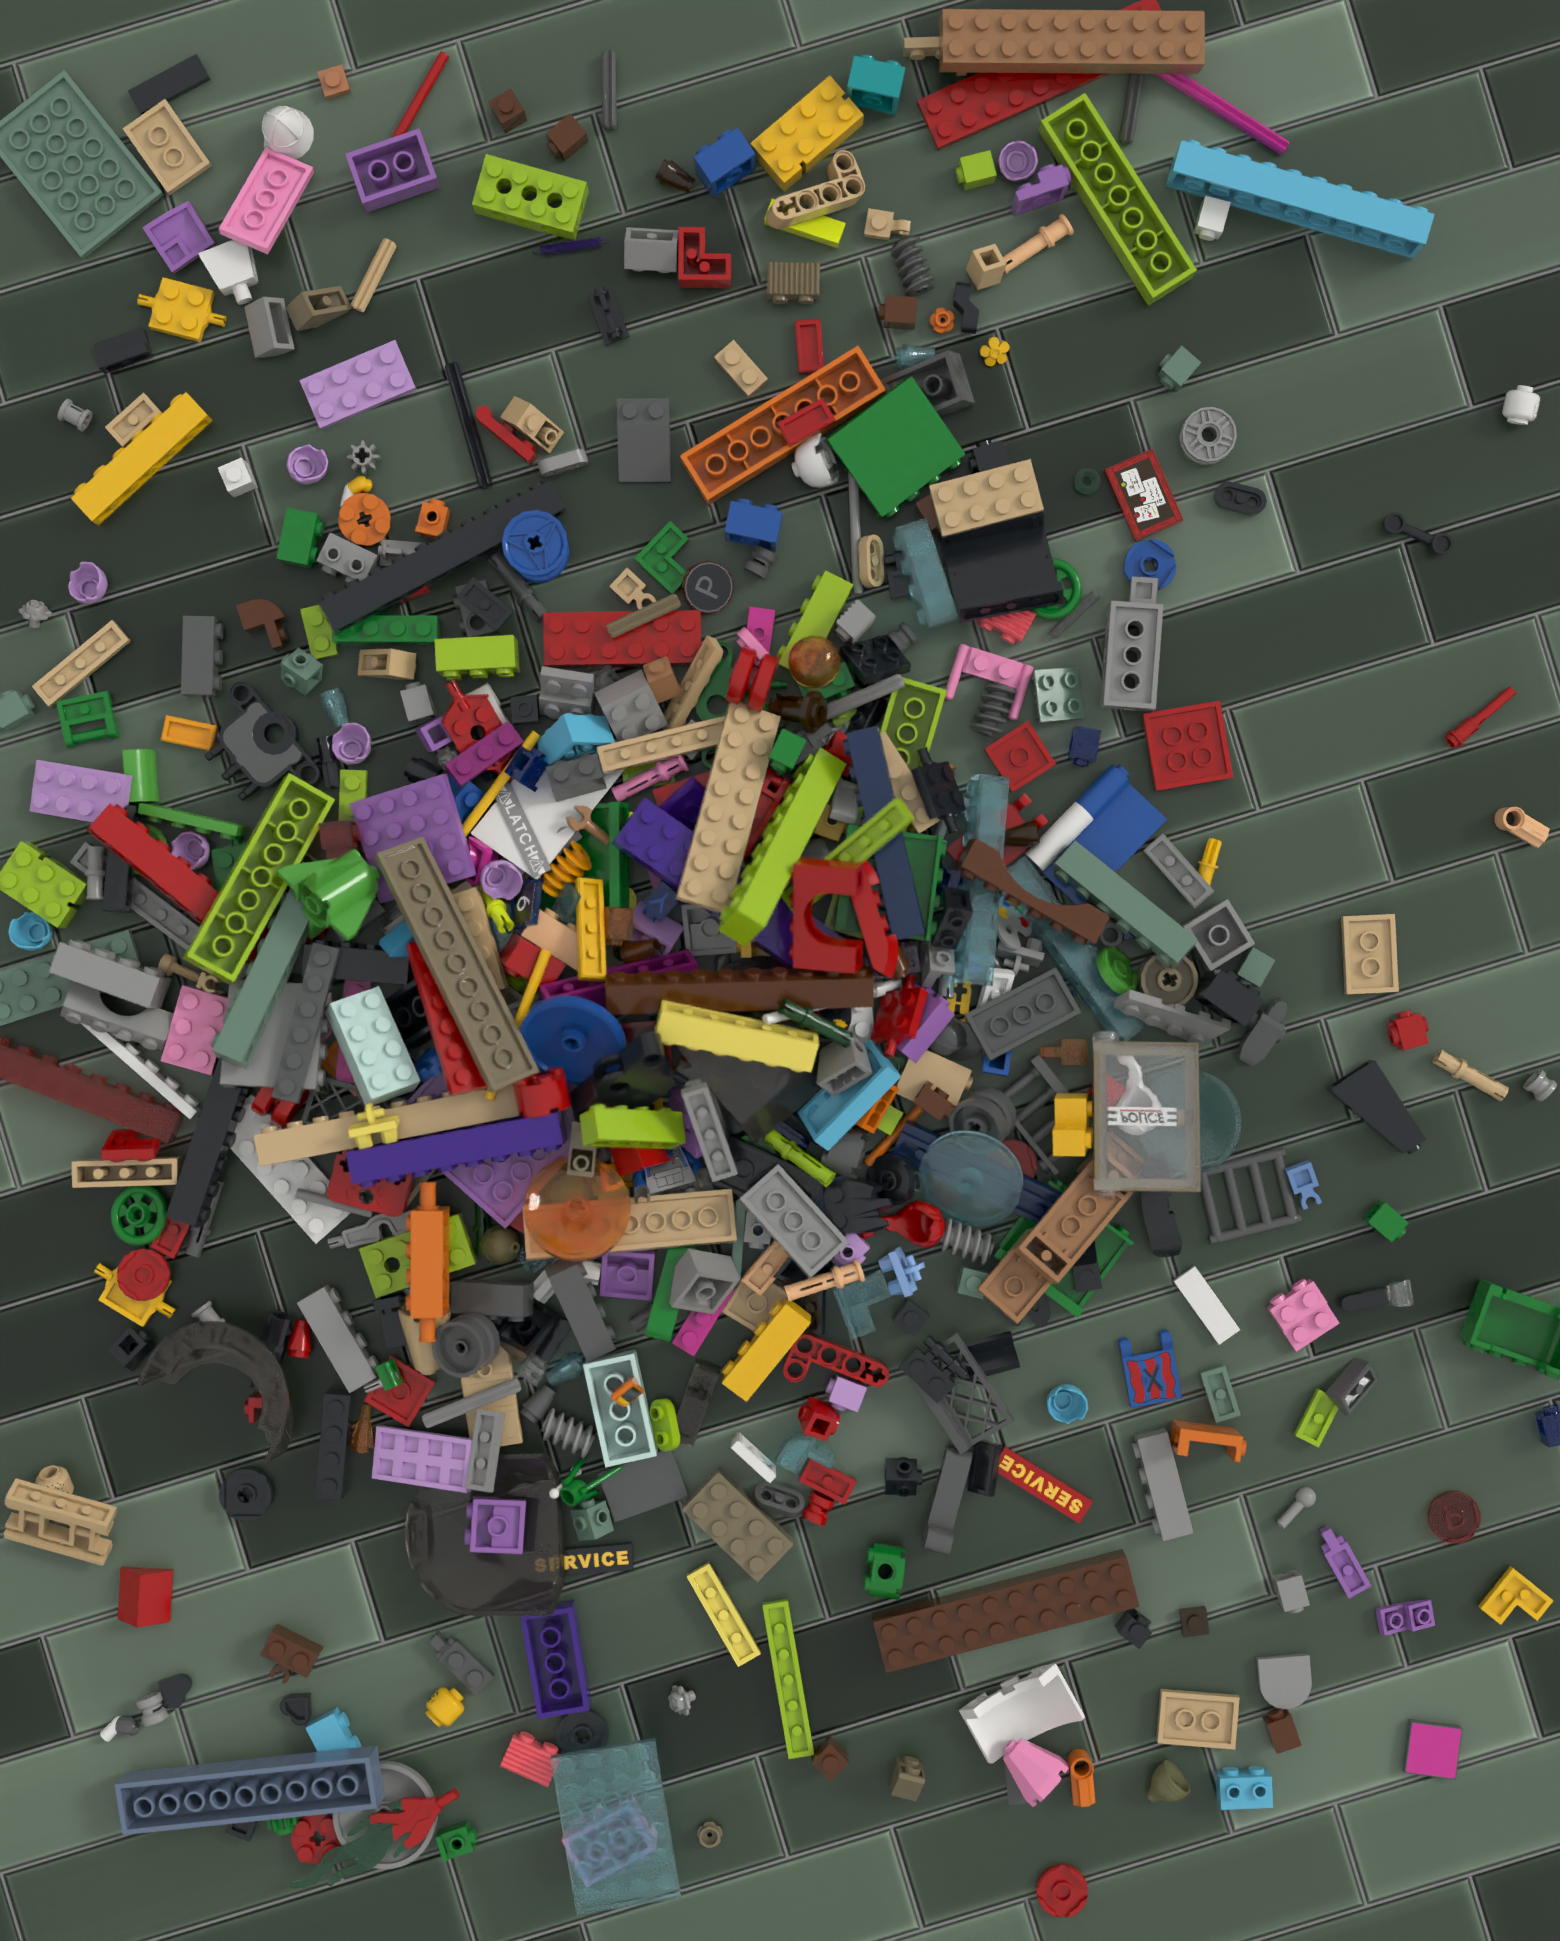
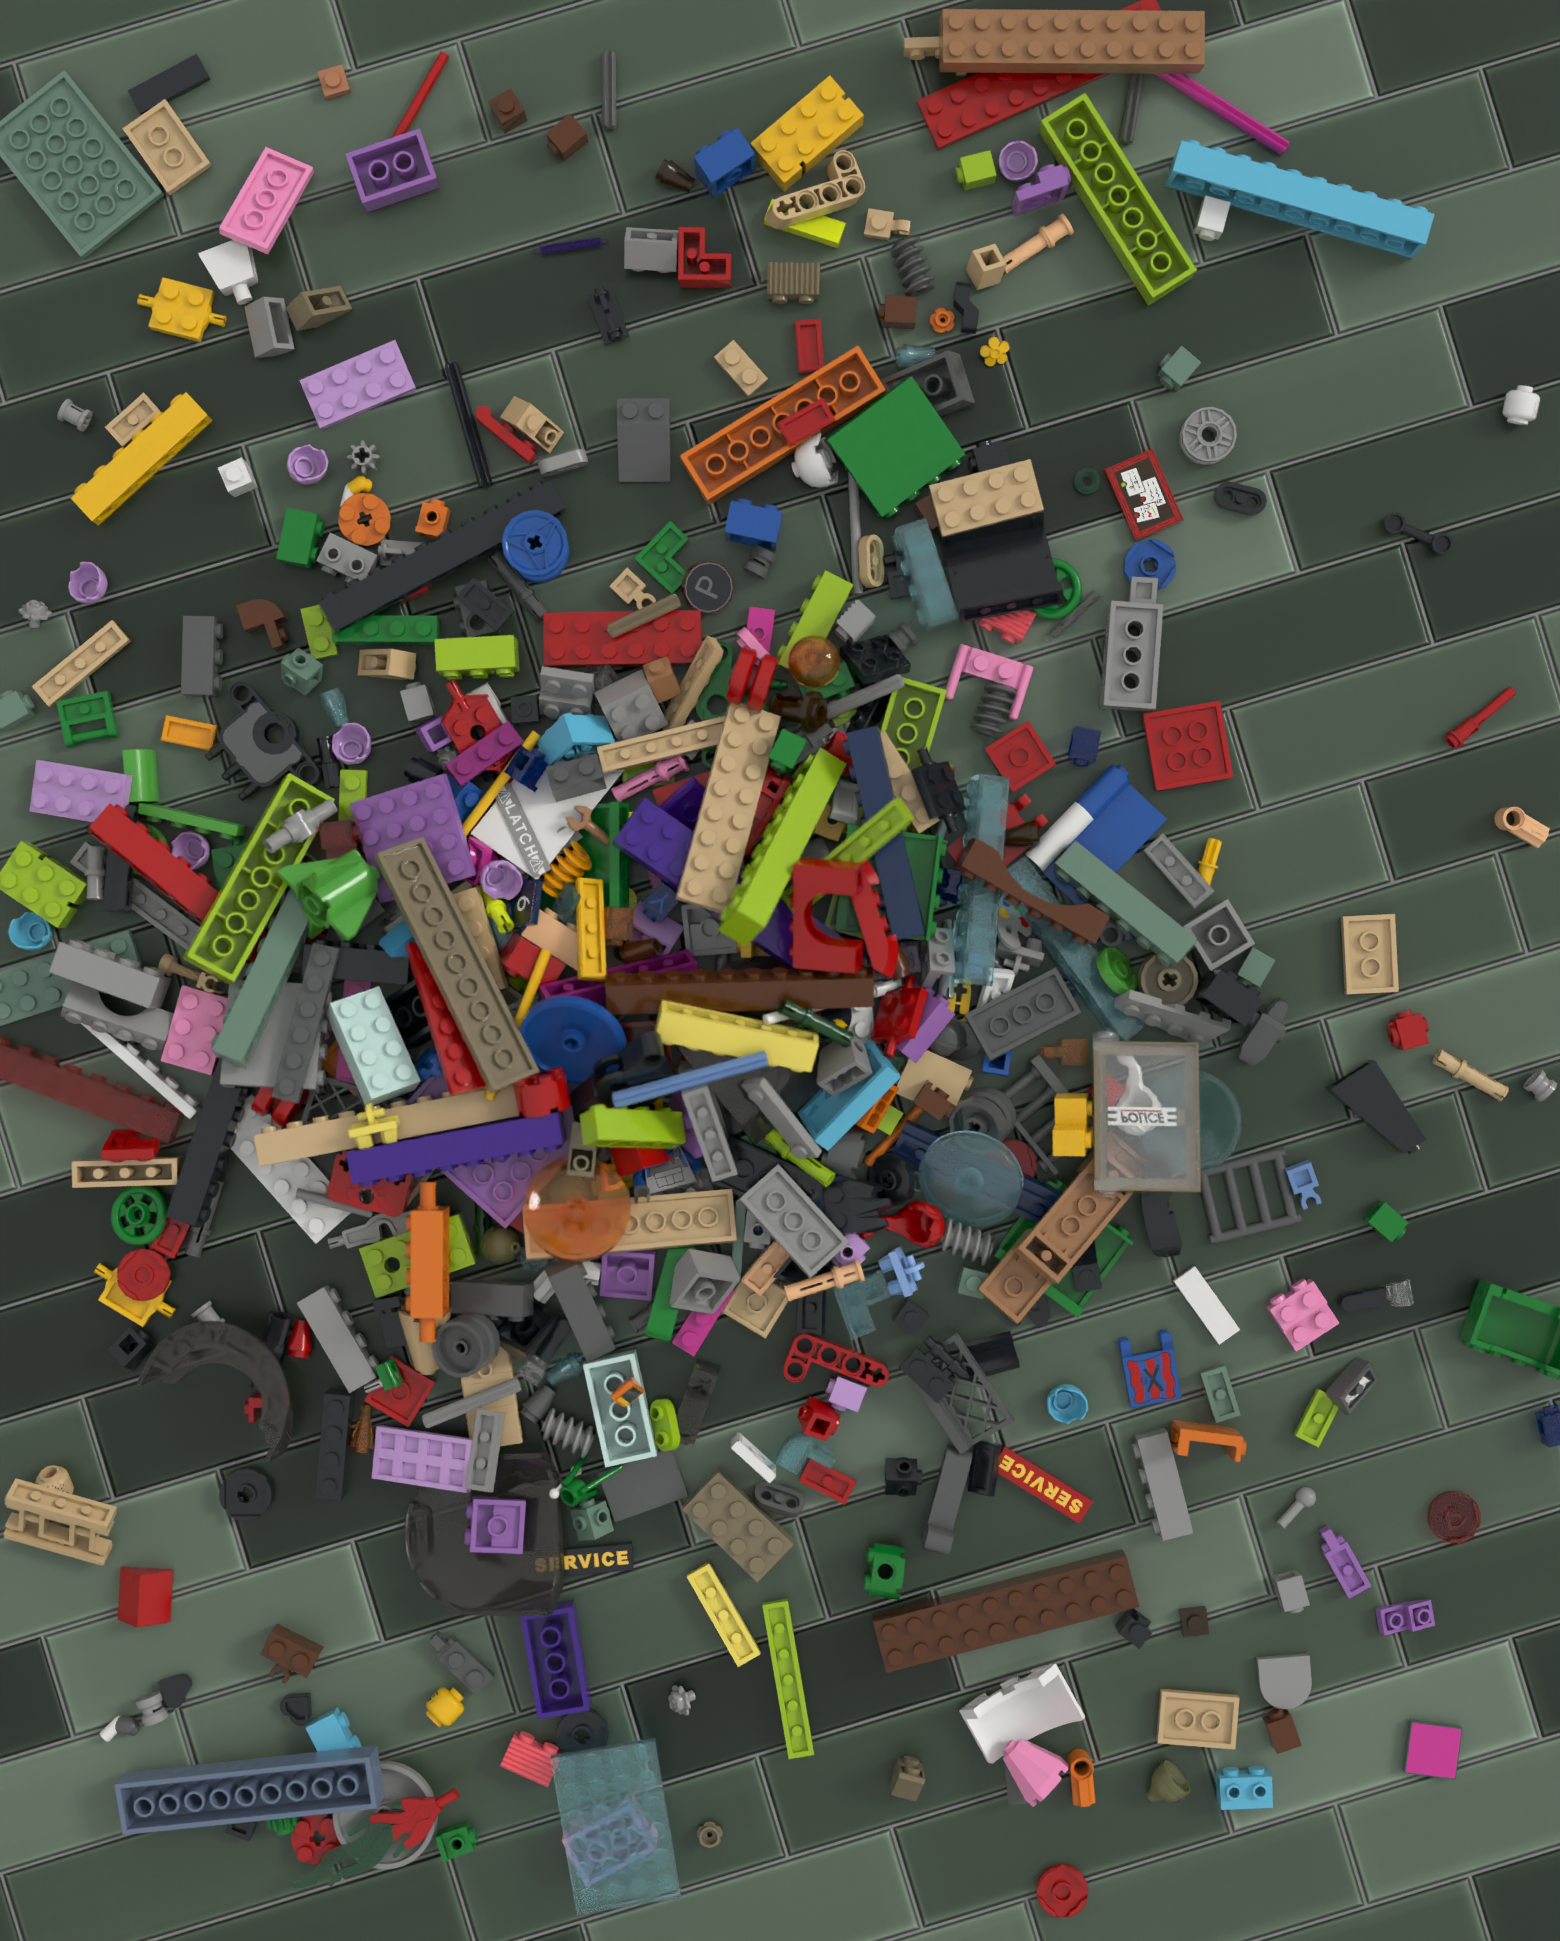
black panel [94,328,154,374] -> none
medium lavender plate [143,201,217,274] -> none
white helmet [262,106,314,159] -> none
tan axle [351,238,396,312] -> none
lime brick [472,154,589,241] -> none
yellow brick [721,1296,811,1402] -> none
red wheel [801,1490,835,1526] -> none
reddish brown brick [811,1735,849,1781] -> none
teal brick [846,55,906,115] -> none
black bracket [931,887,973,950] -> none
sand green hinge [1031,667,1084,724] -> none
yellow plate [1478,1566,1553,1625] -> none
none -> light grey pin [263,799,337,853]
none -> medium blue axle [612,1051,768,1108]
none -> light grey plate [741,1077,822,1158]

